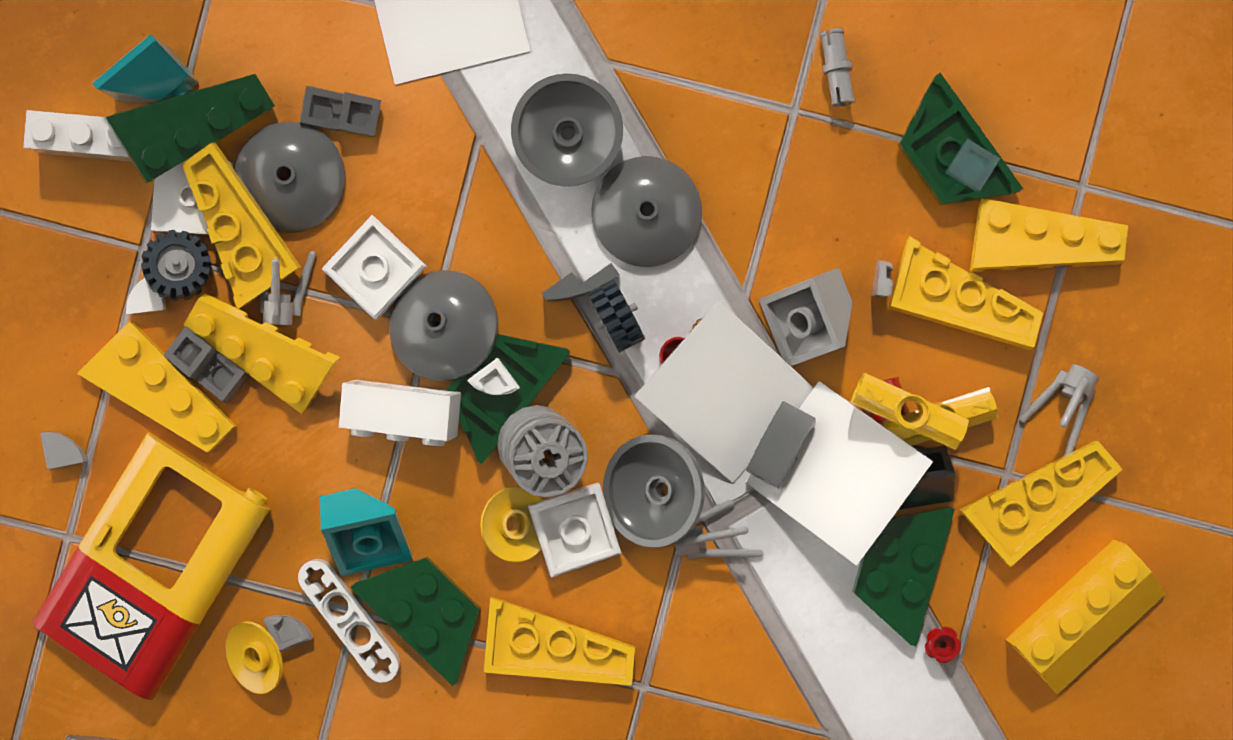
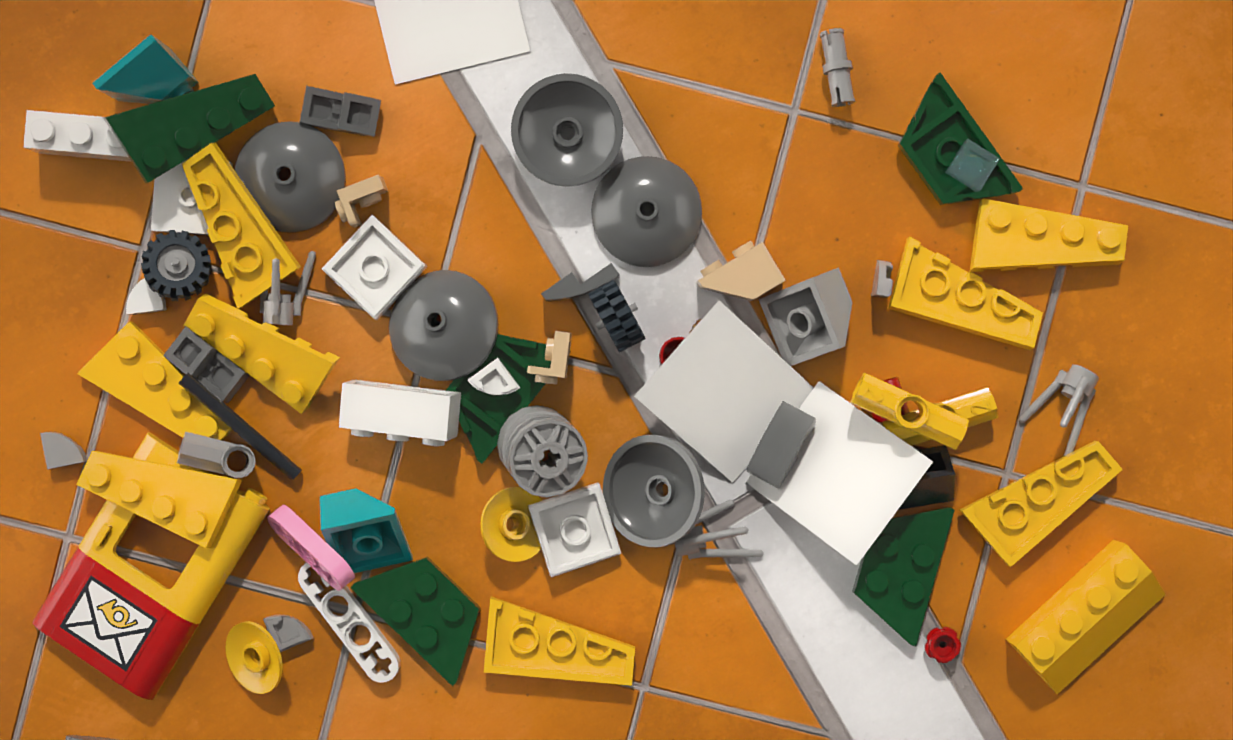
none -> yellow wing [76,451,242,548]
none -> light grey piece [177,431,255,478]
none -> black bar [178,372,302,481]
none -> bright pink beam [267,505,355,591]
none -> tan bracket [335,174,389,228]
none -> tan bracket [527,331,572,384]
none -> tan slope [697,241,786,301]

